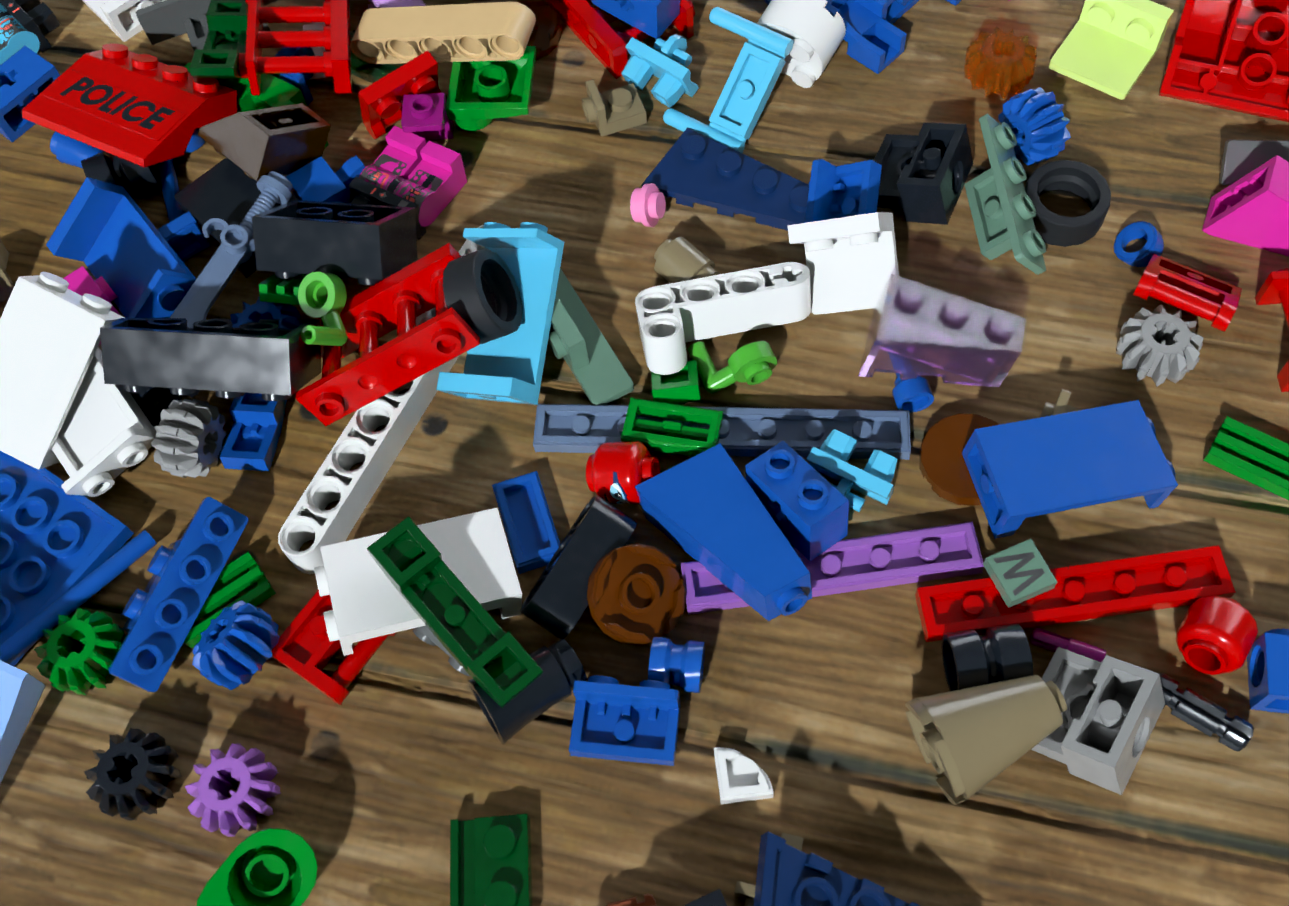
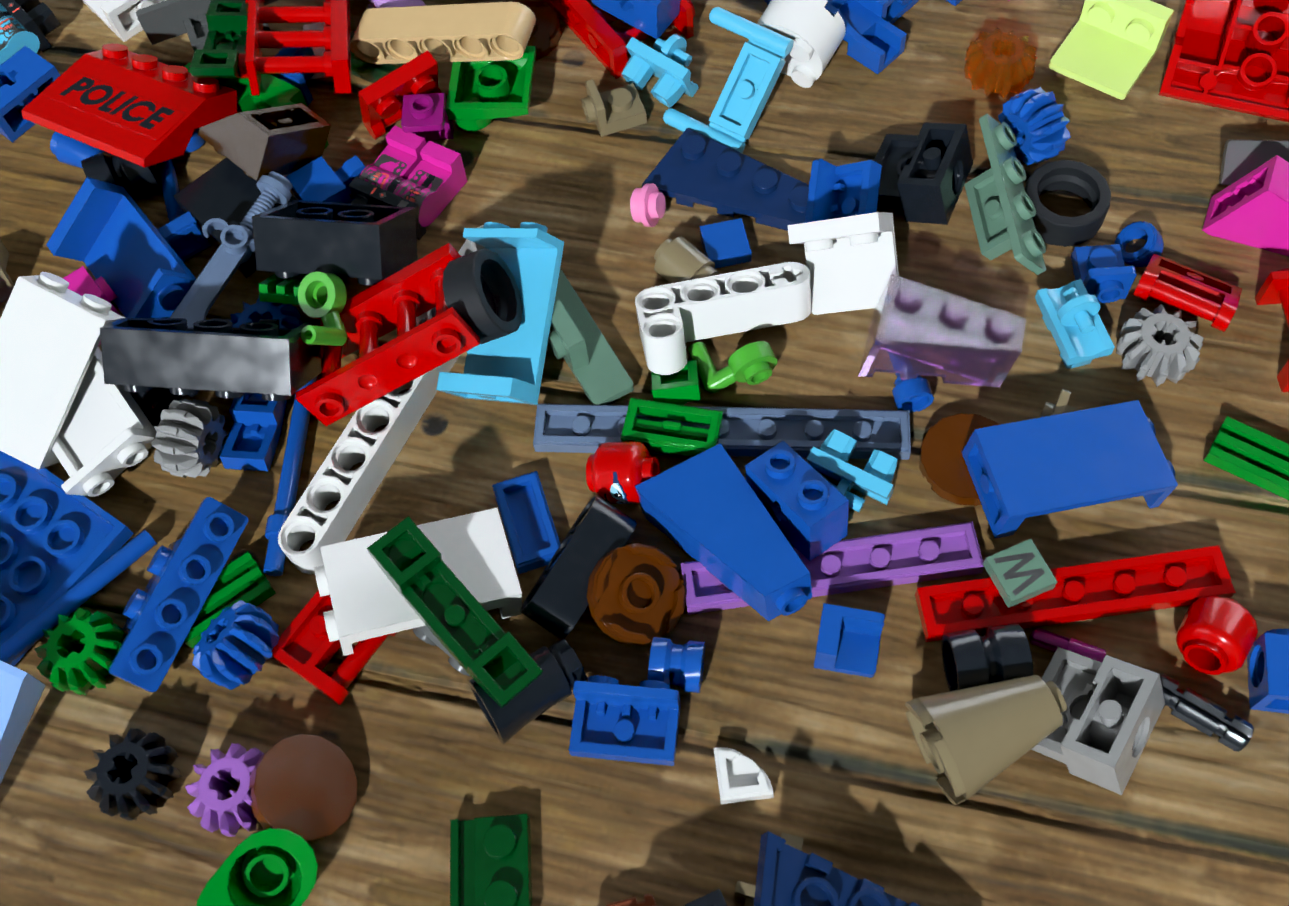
none -> reddish brown tile [249,734,357,843]
none -> blue bar [263,375,318,576]
none -> blue tile [700,218,752,269]
none -> blue panel [813,603,885,678]
none -> medium azure hips [1035,279,1115,369]
none -> blue bracket [1071,244,1137,303]

